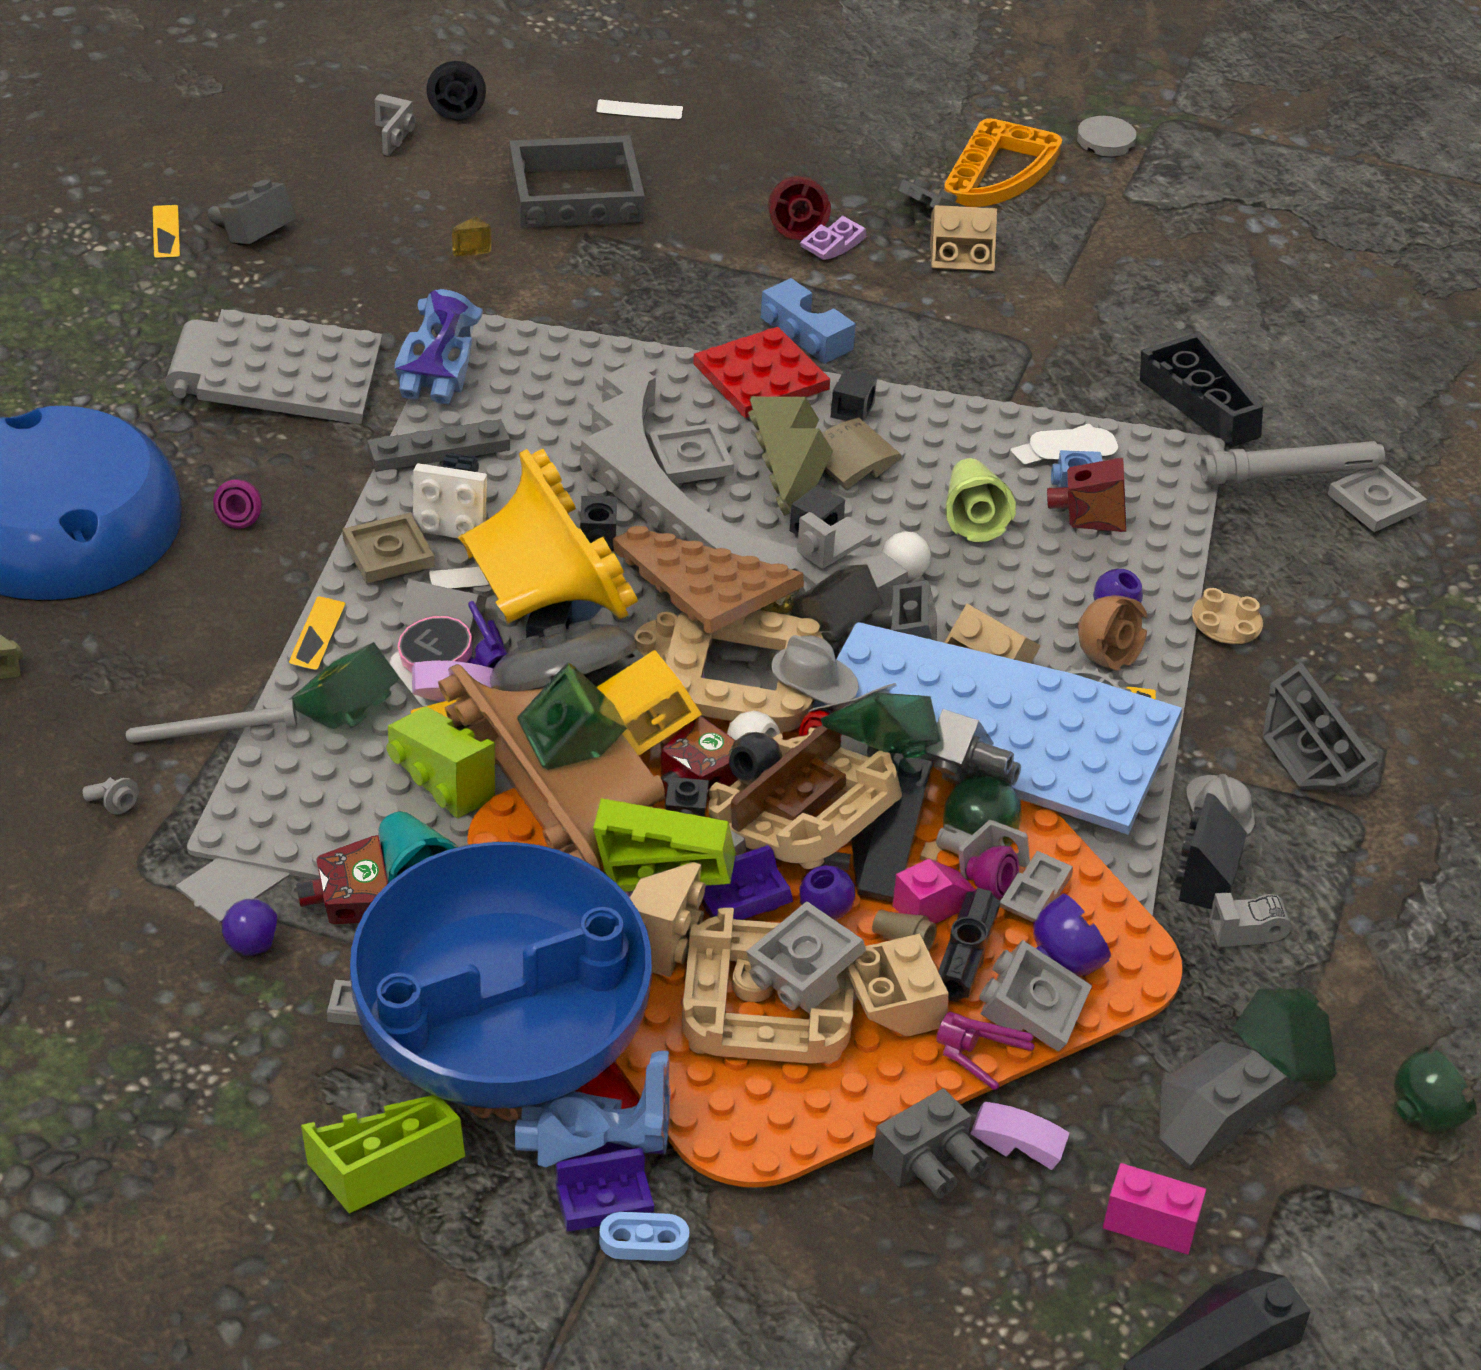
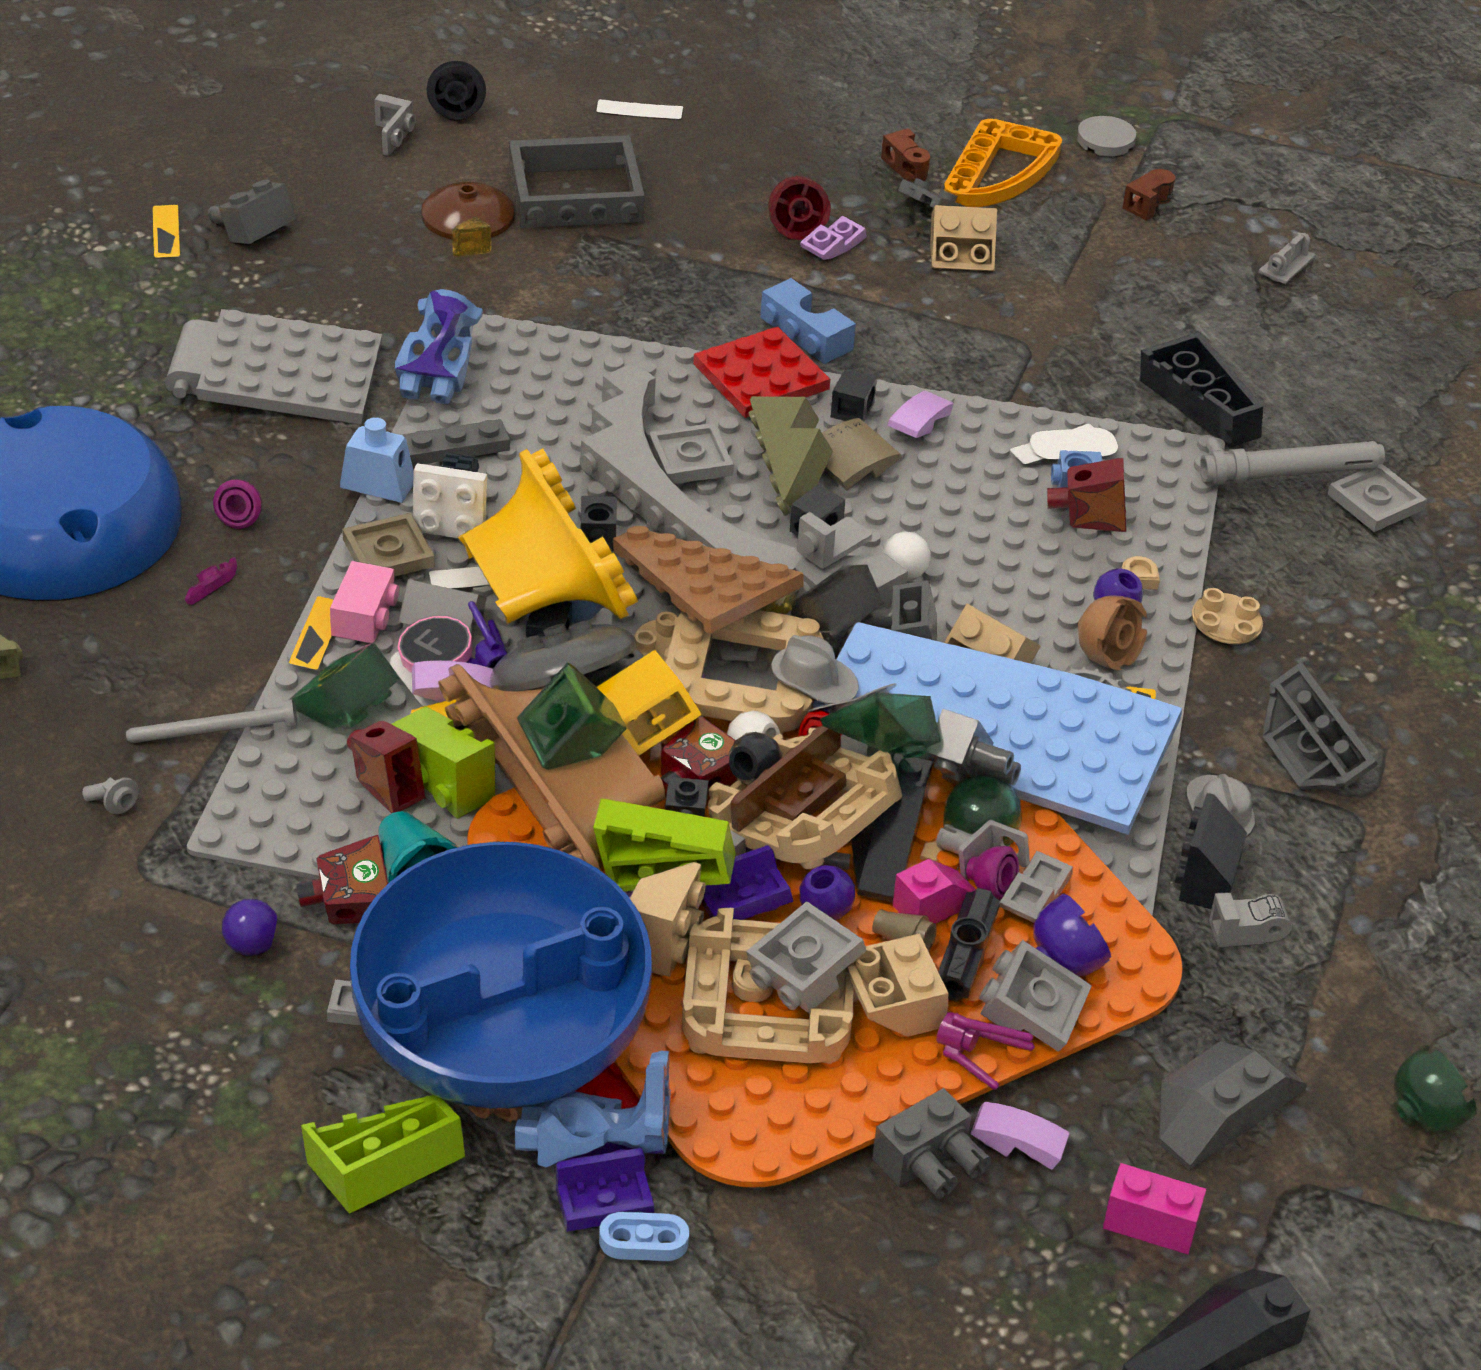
light grey piece [176,858,290,923] -> none
yellowish green cone [945,458,1016,542] -> none
clear green slope [1232,987,1337,1082] -> none
none -> magenta piece [185,557,237,605]
none -> bright pink brick [330,561,399,644]
none -> light blue torso [340,418,413,503]
none -> dark red torso [347,721,426,813]
none -> reddish brown dish [421,182,515,241]
none -> copper leg [881,128,930,182]
none -> lavender slope [887,391,954,438]
none -> copper leg [1122,169,1175,221]
none -> tan tile [1122,556,1160,590]
none -> light grey hinge [1258,233,1316,284]

